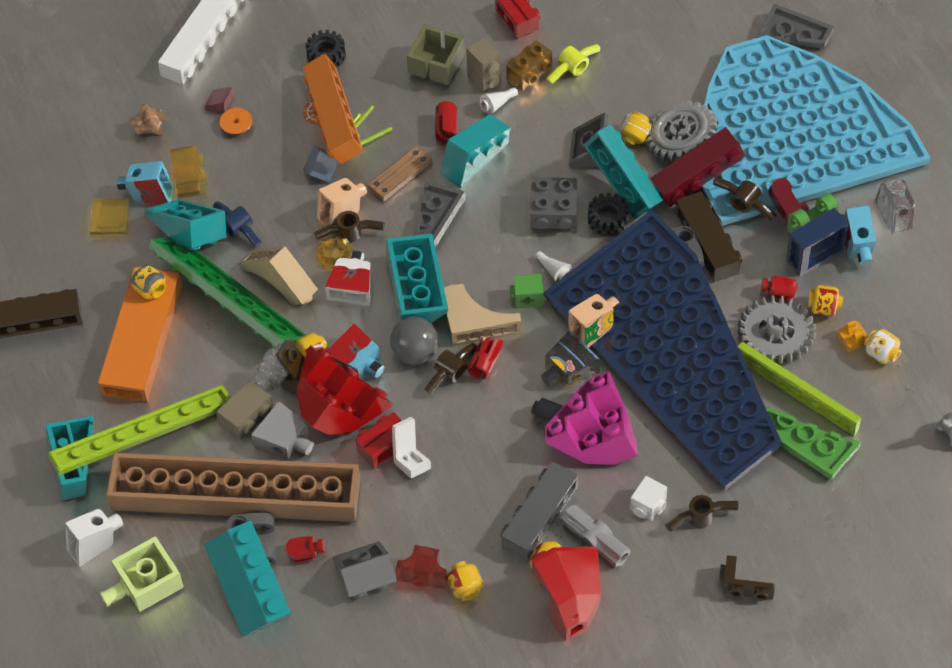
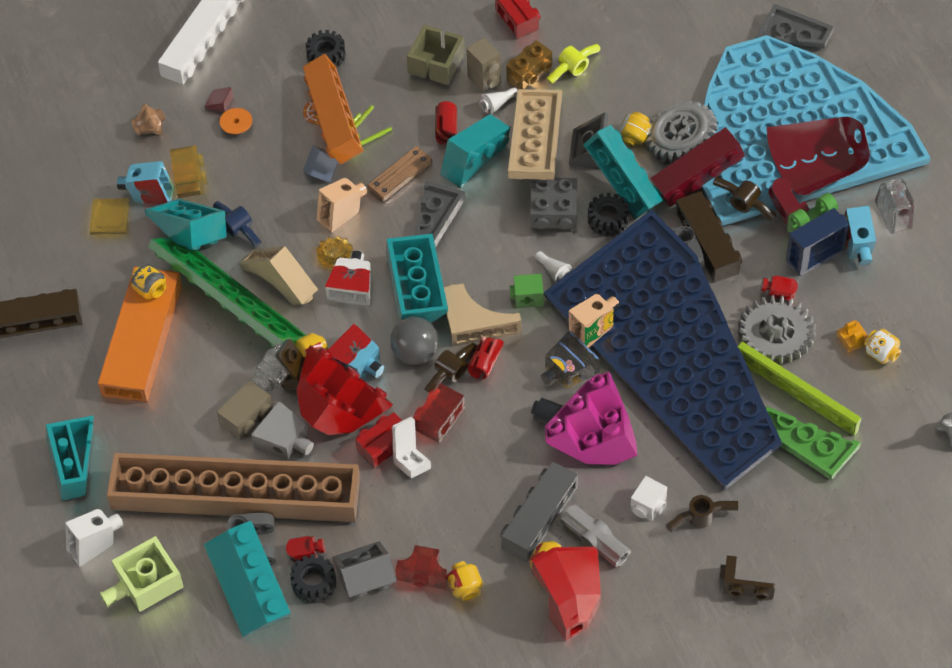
lime tile [48,385,231,476] -> none
dark brown piece [313,211,385,243] -> none
yellow head [808,285,843,317] -> none
none -> black tyre [290,554,336,603]
none -> clear red brick [413,383,465,443]
none -> tan plate [508,89,562,180]
none -> dark red piece [766,116,870,195]

